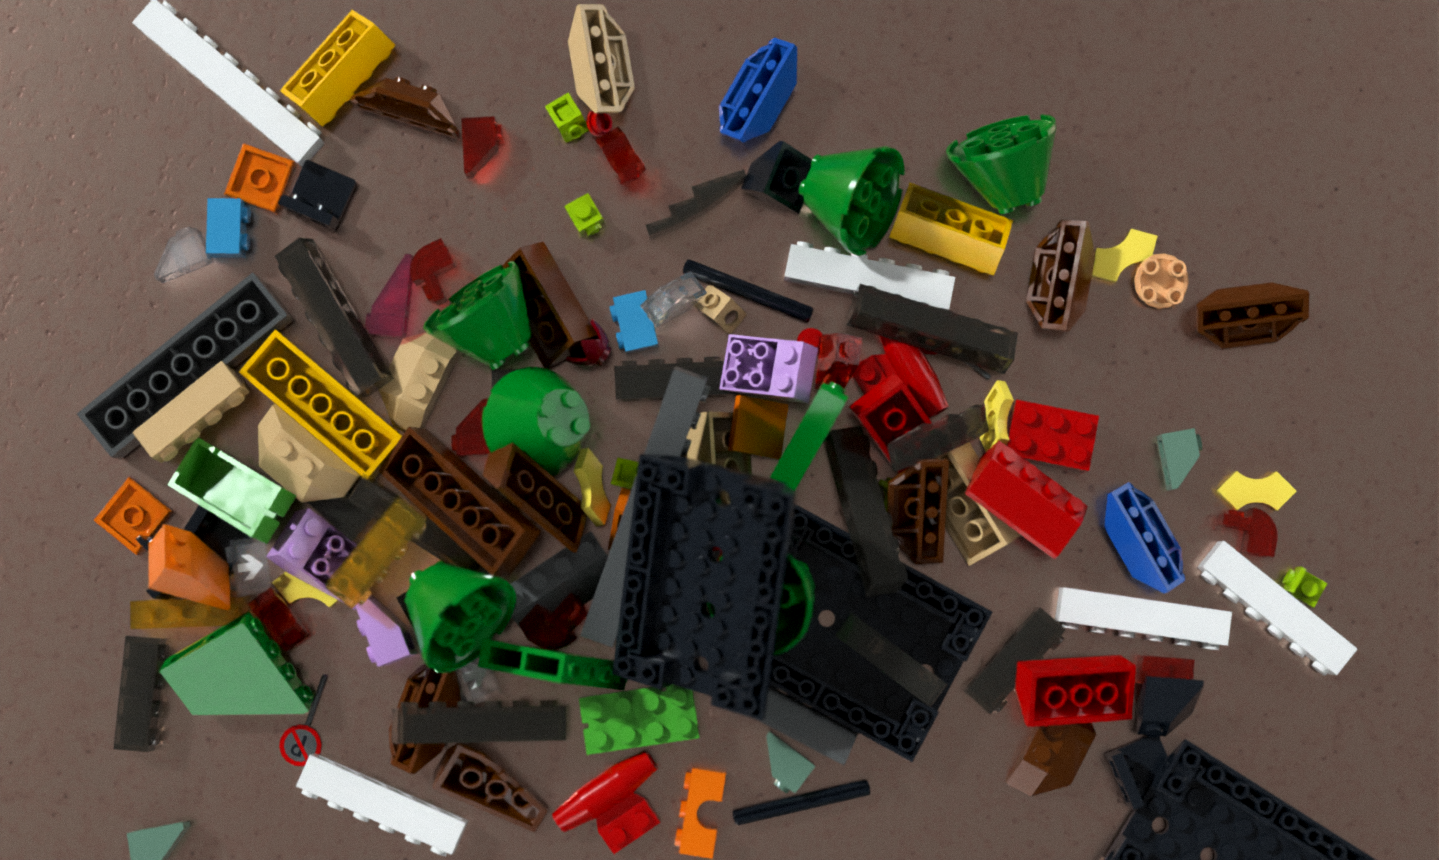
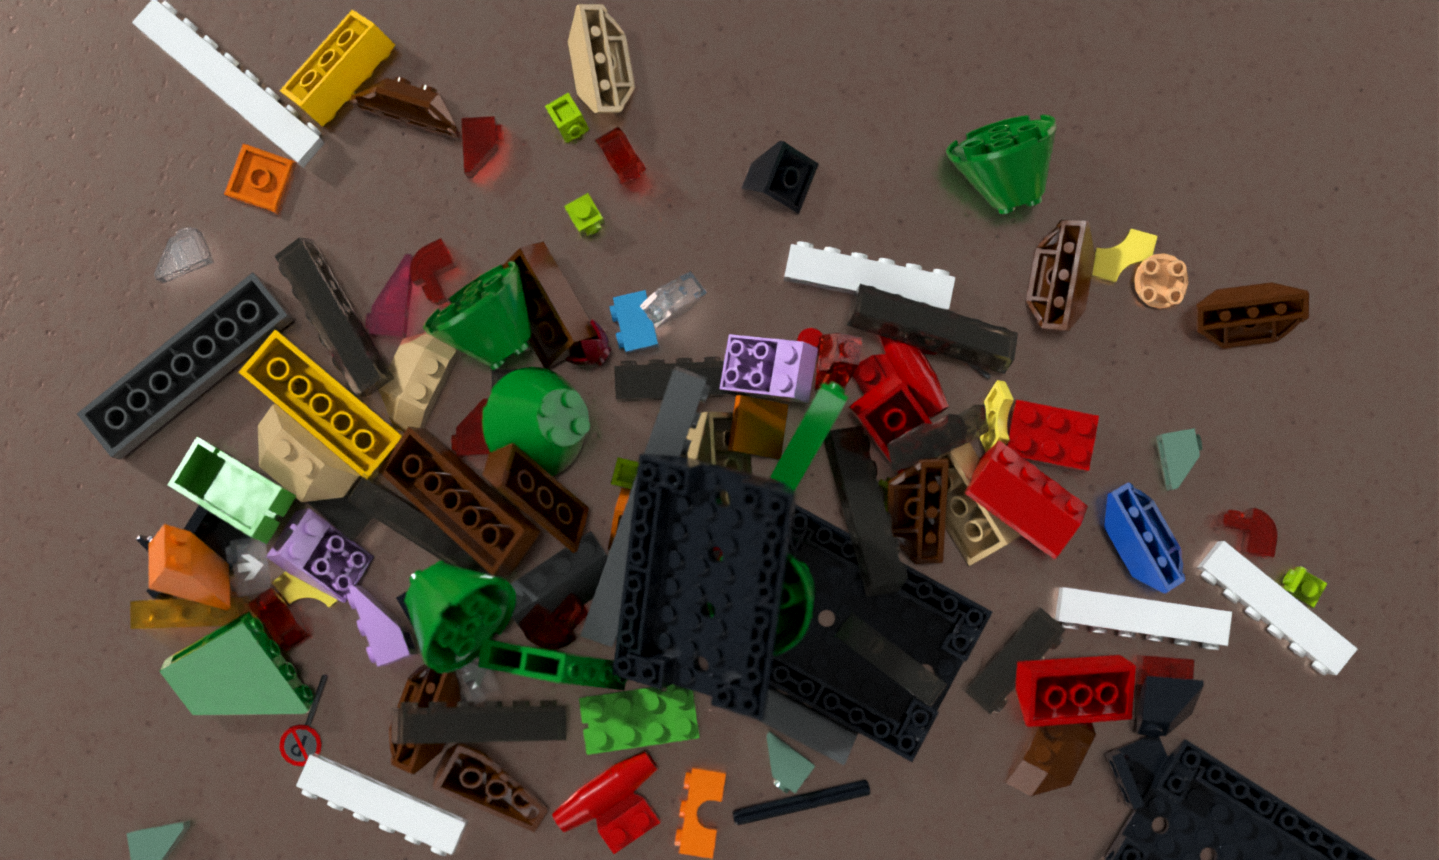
orange tile [93,477,174,555] -> none
clear smoke brick [113,636,169,752] -> none
tan slope [132,361,249,463] -> none
dark azure brick [206,198,251,258] -> none
black bracket [278,160,357,231] -> none
clear yellow brick [325,494,427,609] -> none
light yellow tile [573,448,611,527] -> none
red plate [586,111,612,137] -> none
clear smoke slope [646,170,746,240] -> none
black axle [683,259,813,322] -> none
tan bracket [693,284,747,334] -> none
blue wedge [719,37,797,142] -> none
green cone [799,146,905,256] -> none
yellow slope [889,182,1013,276] -> none
light yellow tile [1216,471,1297,511] -> none

